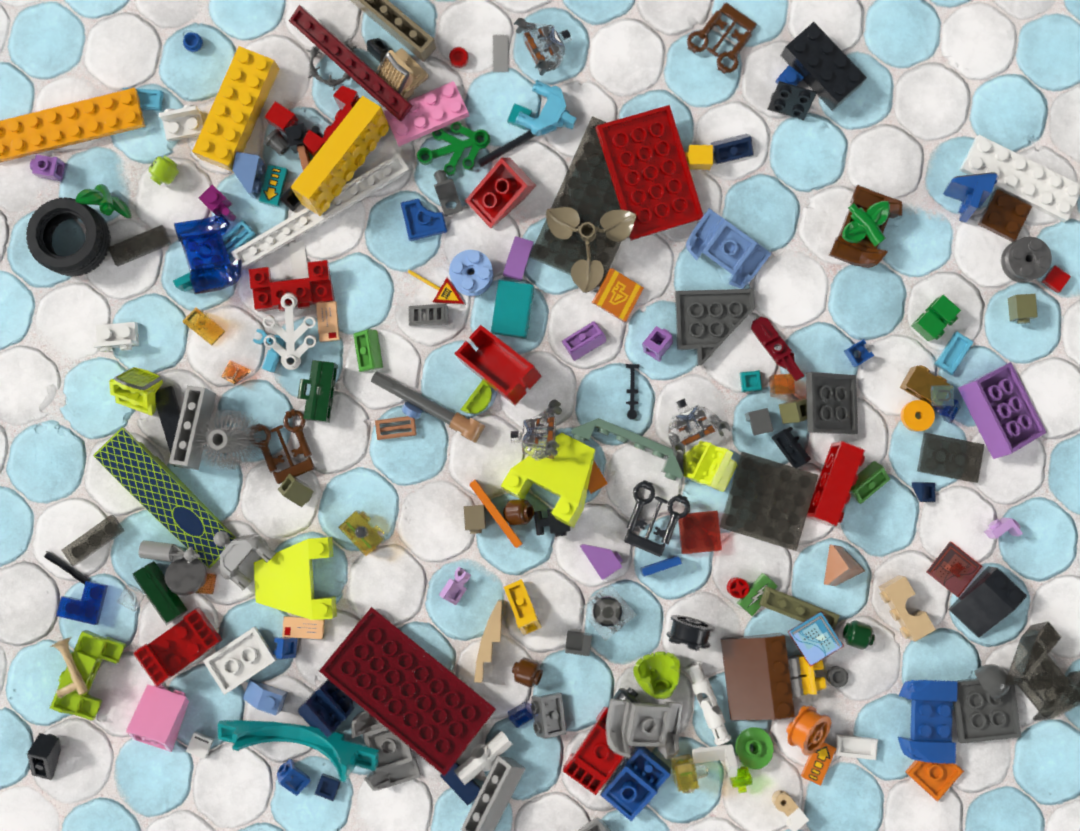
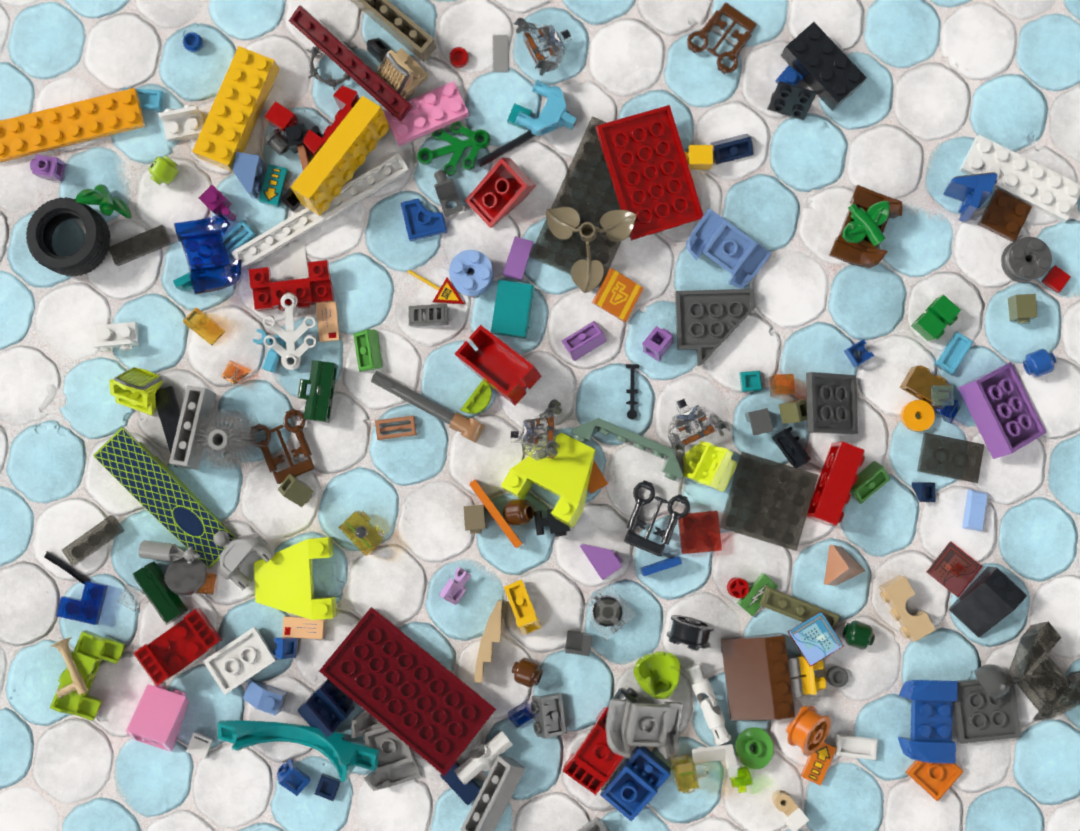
black slope [27,733,61,780] -> none
medium blue tile [402,402,423,419] -> none
dark red piece [751,317,805,381] -> none
lavender bracket [984,518,1023,539] -> none
none -> light blue tile [962,489,988,532]
none -> blue head [1023,349,1056,377]

